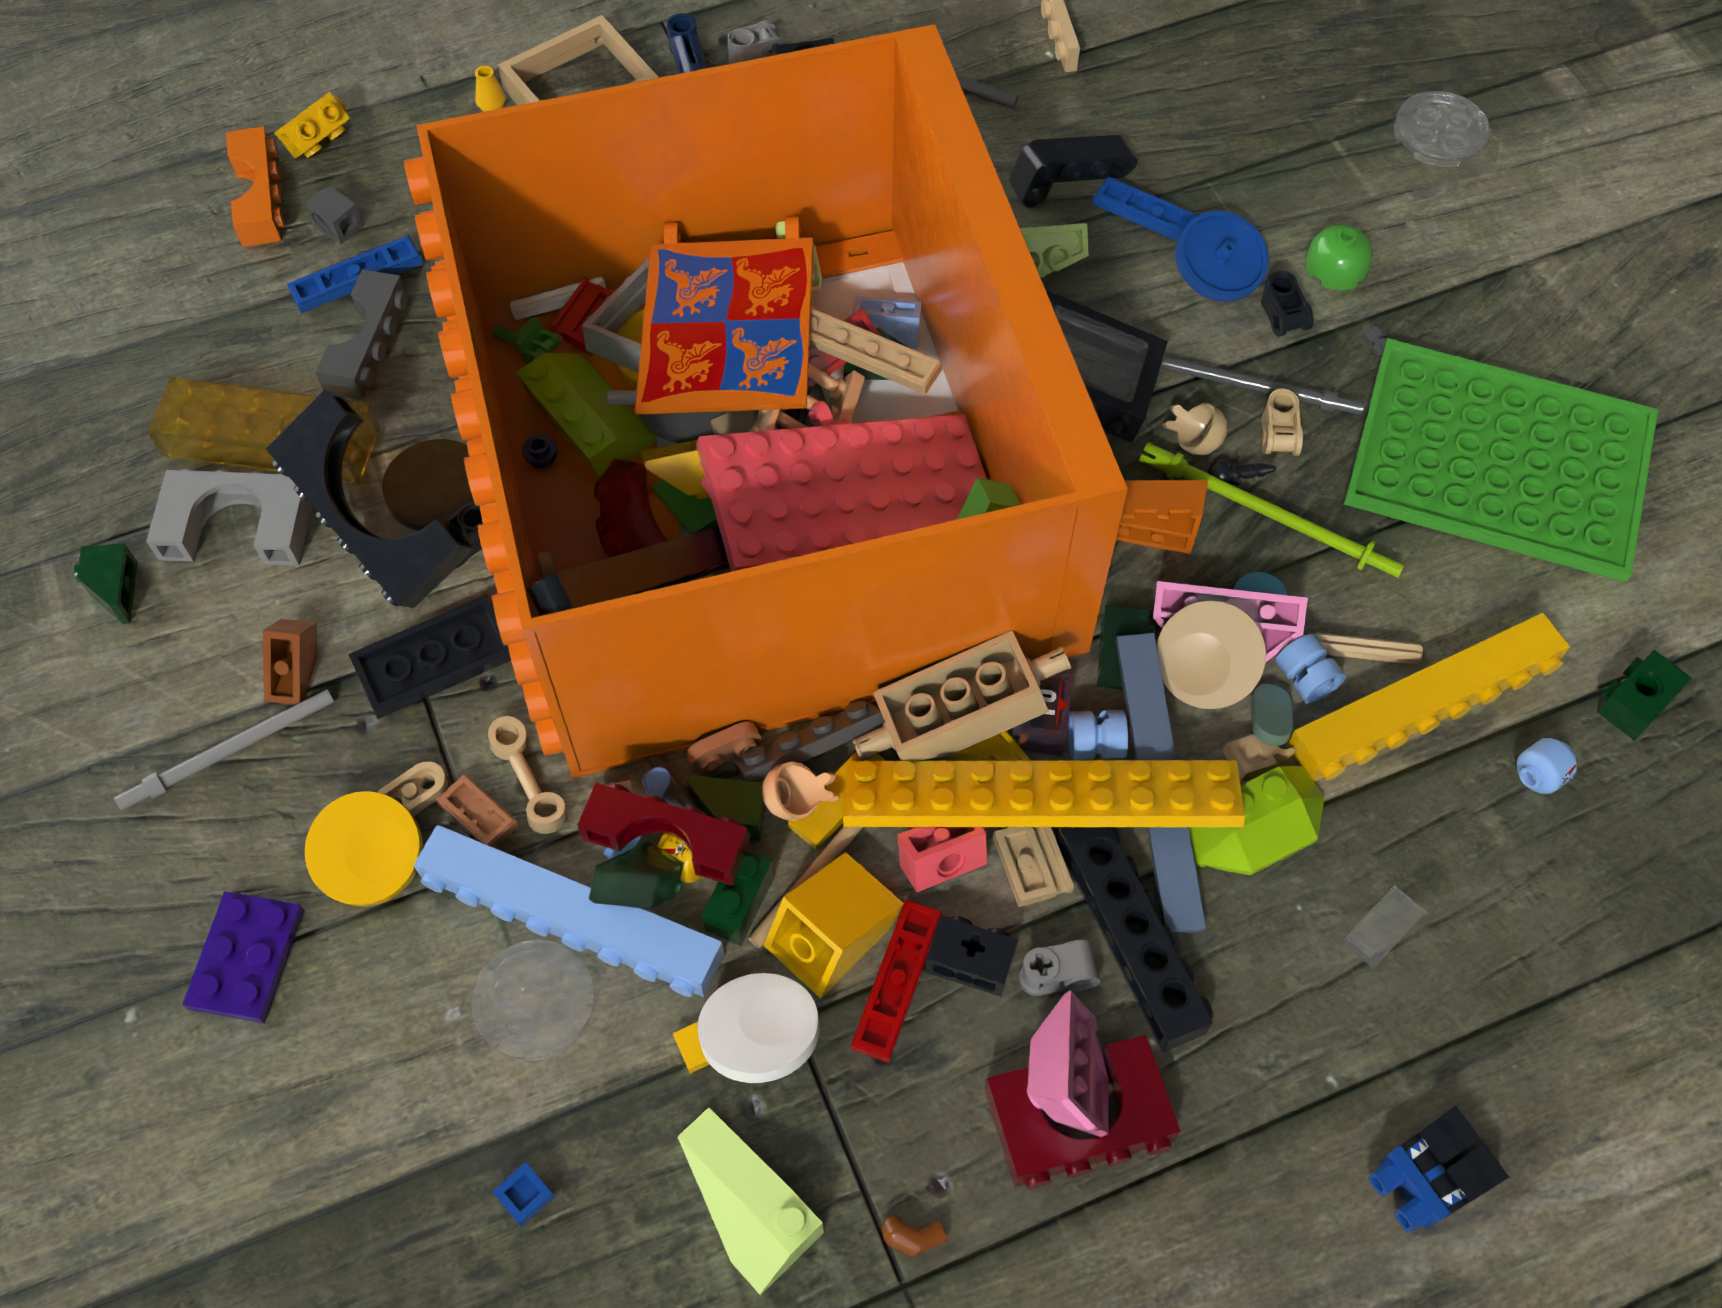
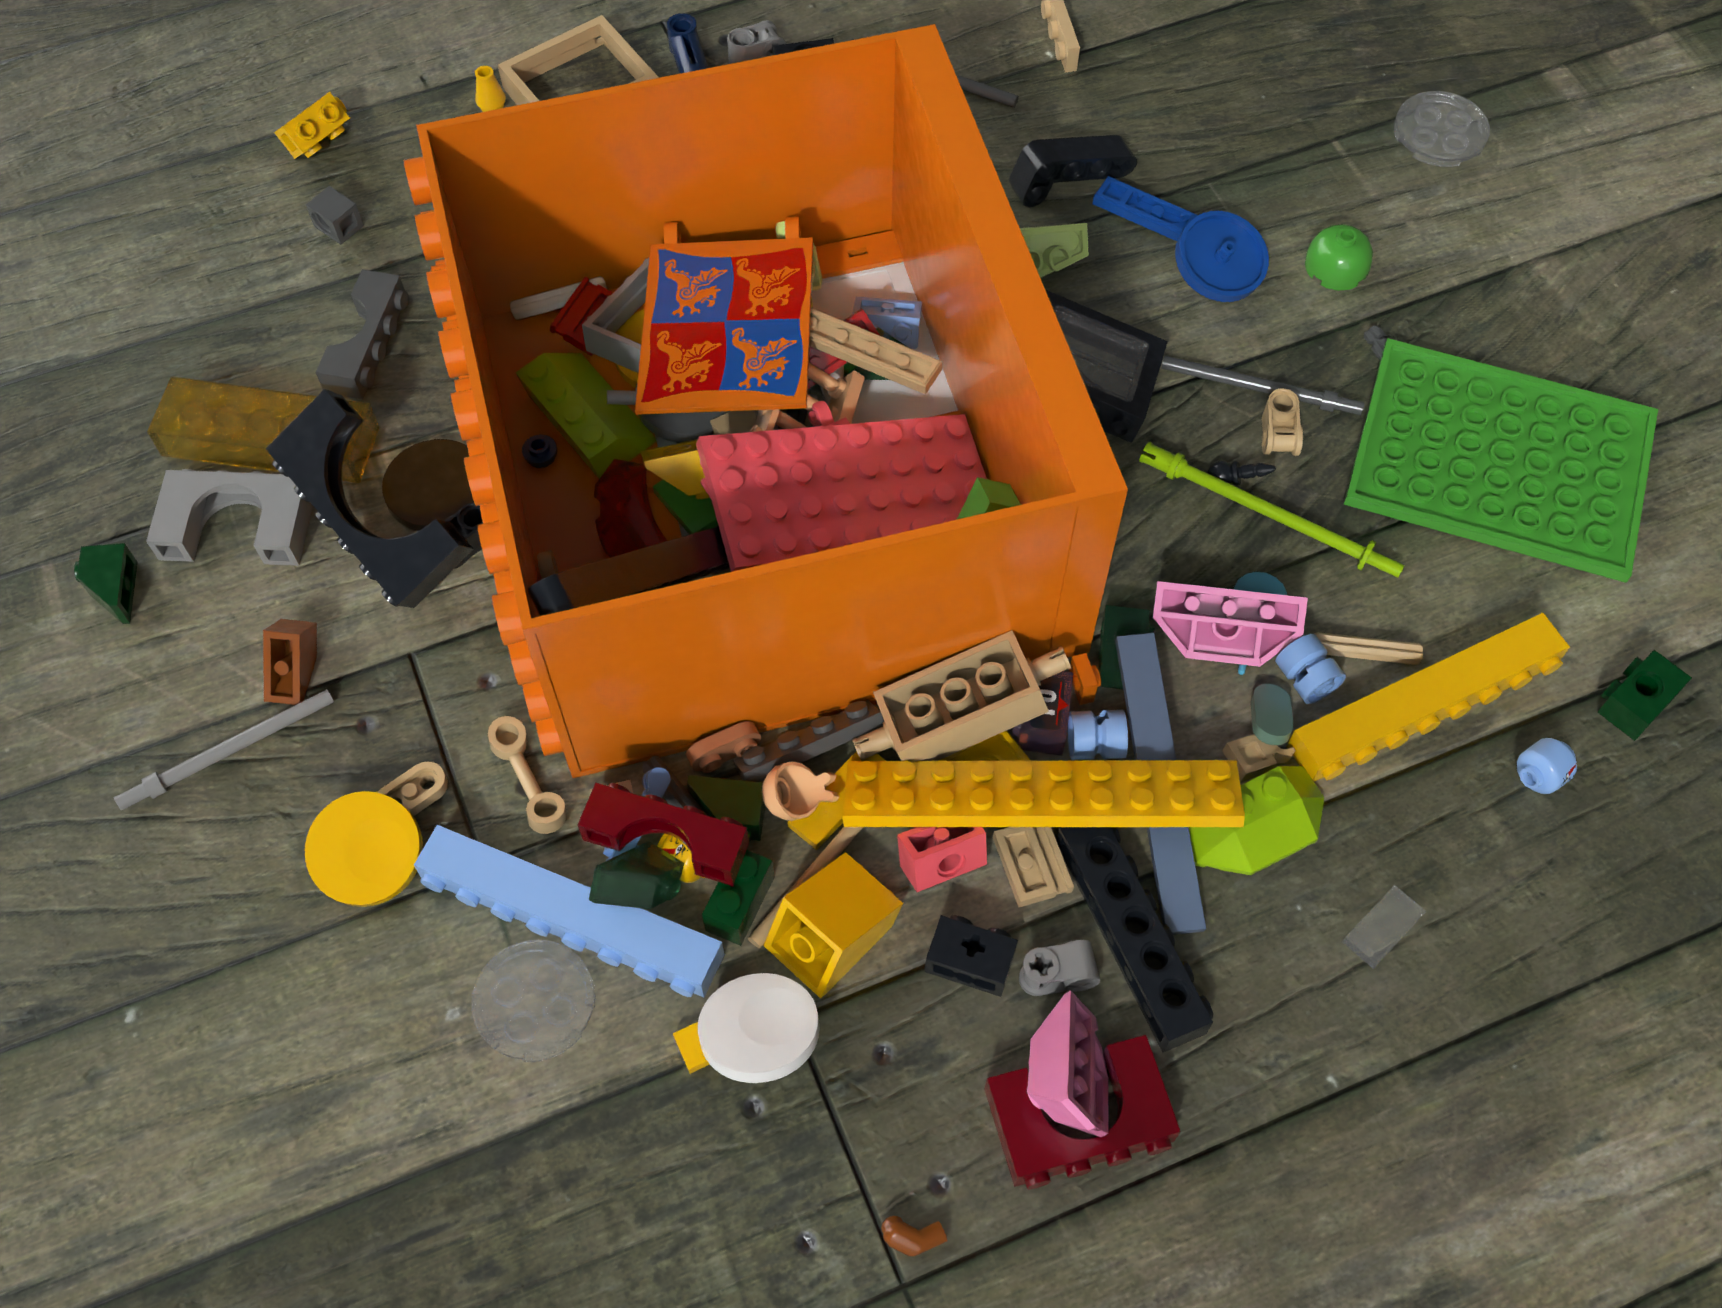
dark purple plate [182,891,304,1024] -> none
orange arch [226,126,285,247] -> none
blue plate [287,235,423,314] -> none
black plate [349,595,511,719] -> none
nougat plate [436,774,519,848] -> none
blue plate [492,1162,555,1227] -> none
bright green arm [493,317,561,365] -> none
yellowish green wedge [678,1108,824,1296] -> none
red plate [850,899,943,1063] -> none
orange wedge [1116,480,1208,554] -> none
tan piece [1156,601,1266,709] -> none
tan piece [1162,403,1228,455] -> none
black piece [1261,271,1314,337] -> none
hips [1368,1106,1509,1233] -> none
none -> orange plate [1068,653,1101,705]

